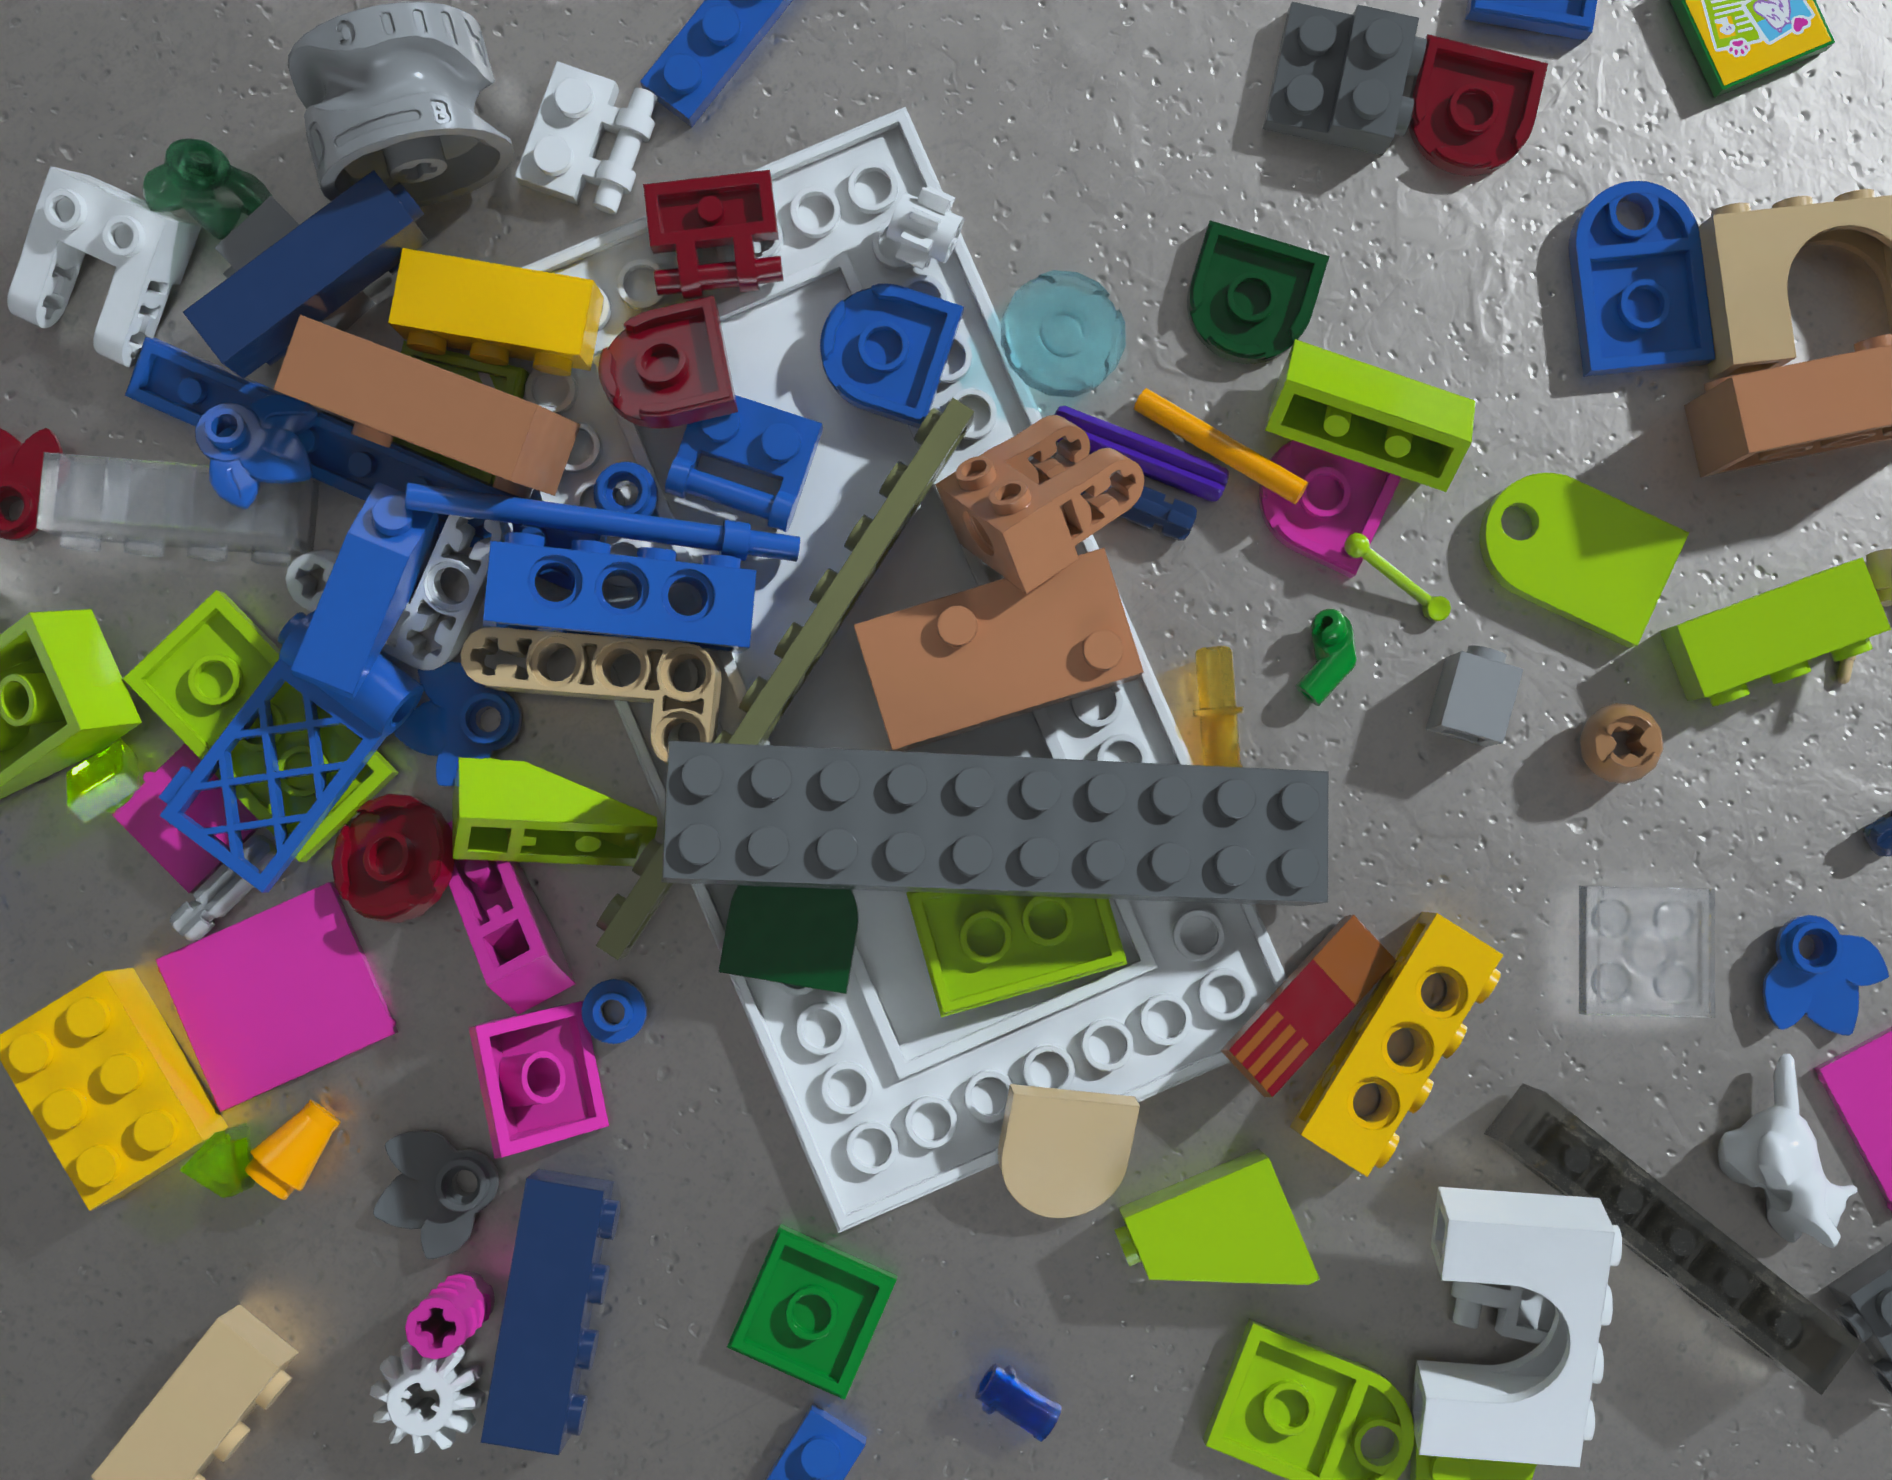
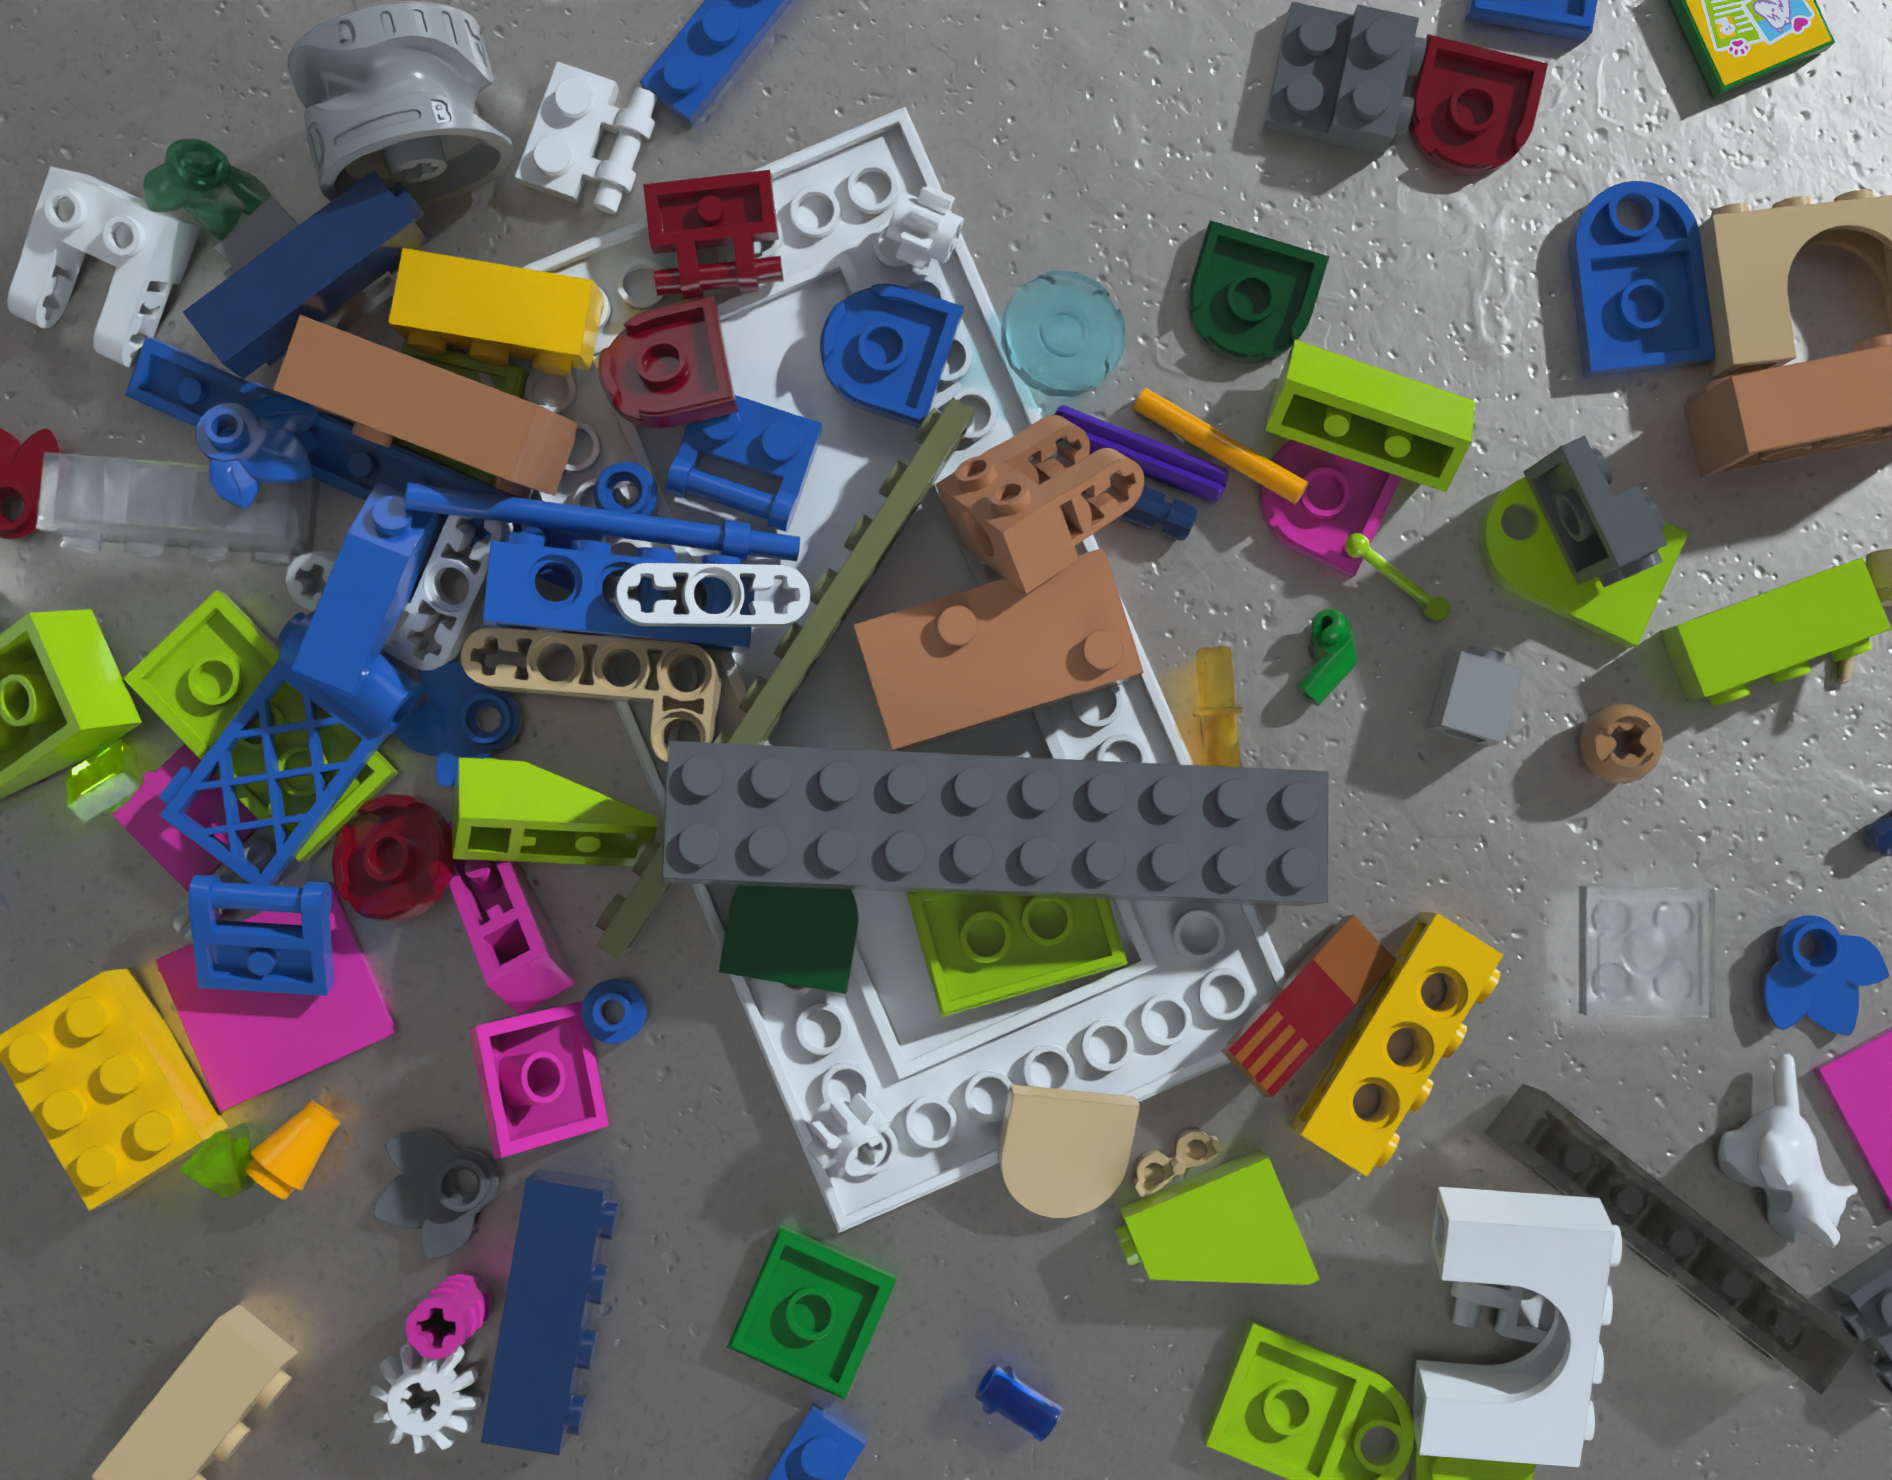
none -> blue plate [188,874,335,996]
none -> white beam [615,563,810,627]
none -> white gear [806,1093,891,1178]
none -> tan piece [1133,1129,1224,1197]
none -> dark grey plate [1523,435,1667,587]

